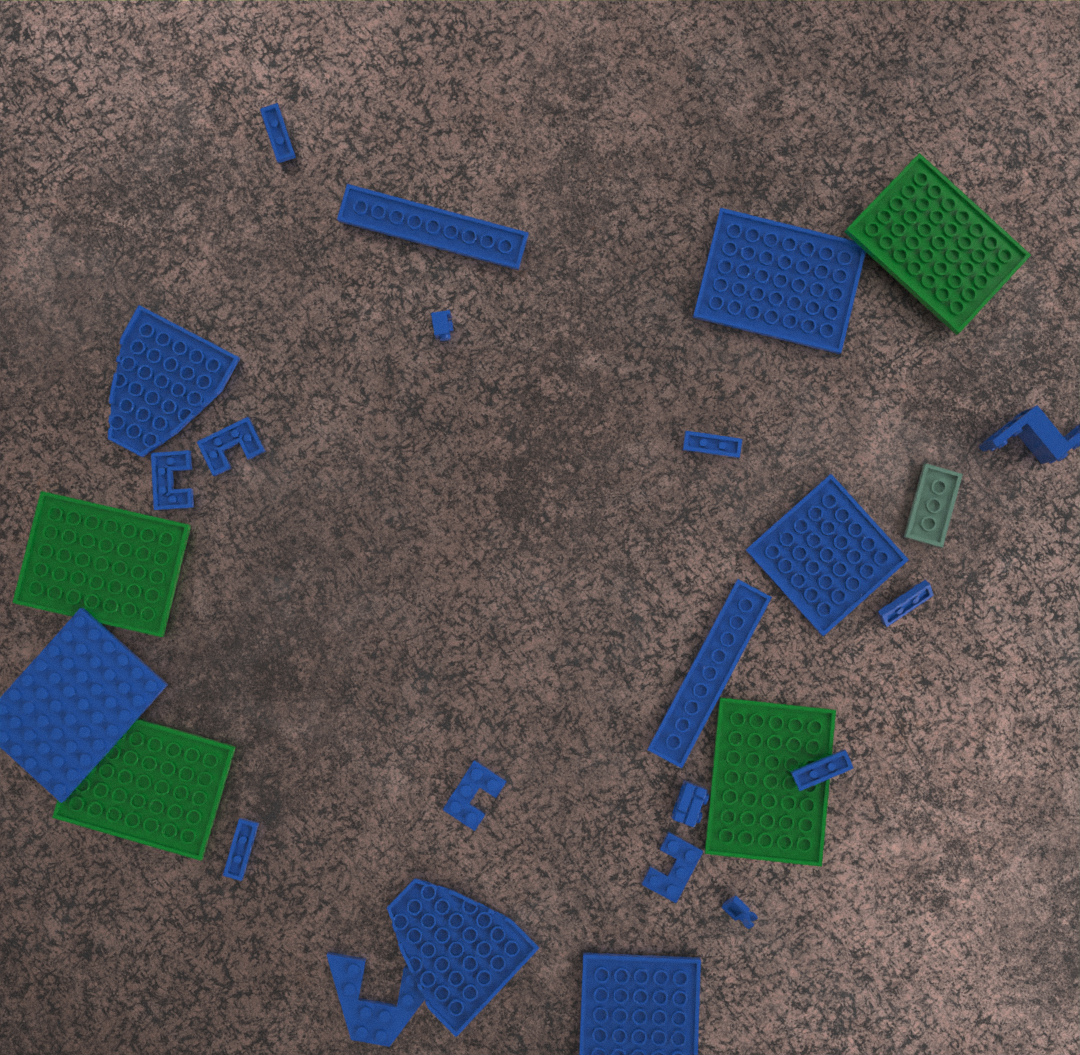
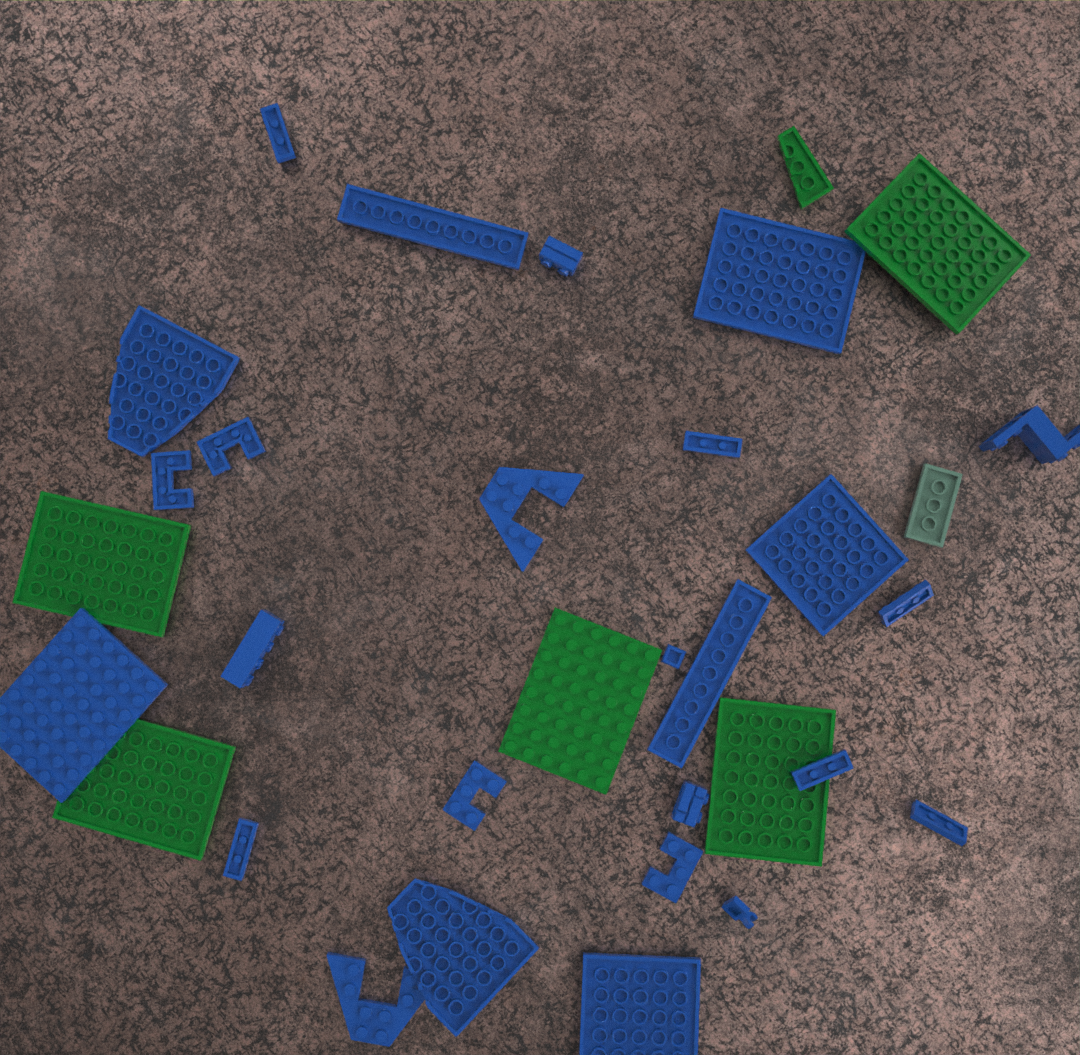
blue brick [431,310,454,341] -> none
none -> blue brick [220,609,285,688]
none -> blue wing [479,467,584,572]
none -> green plate [498,608,662,795]
none -> blue brick [539,235,583,277]
none -> blue tile [661,644,686,669]
none -> green wing [777,126,834,210]
none -> blue plate [910,799,968,846]

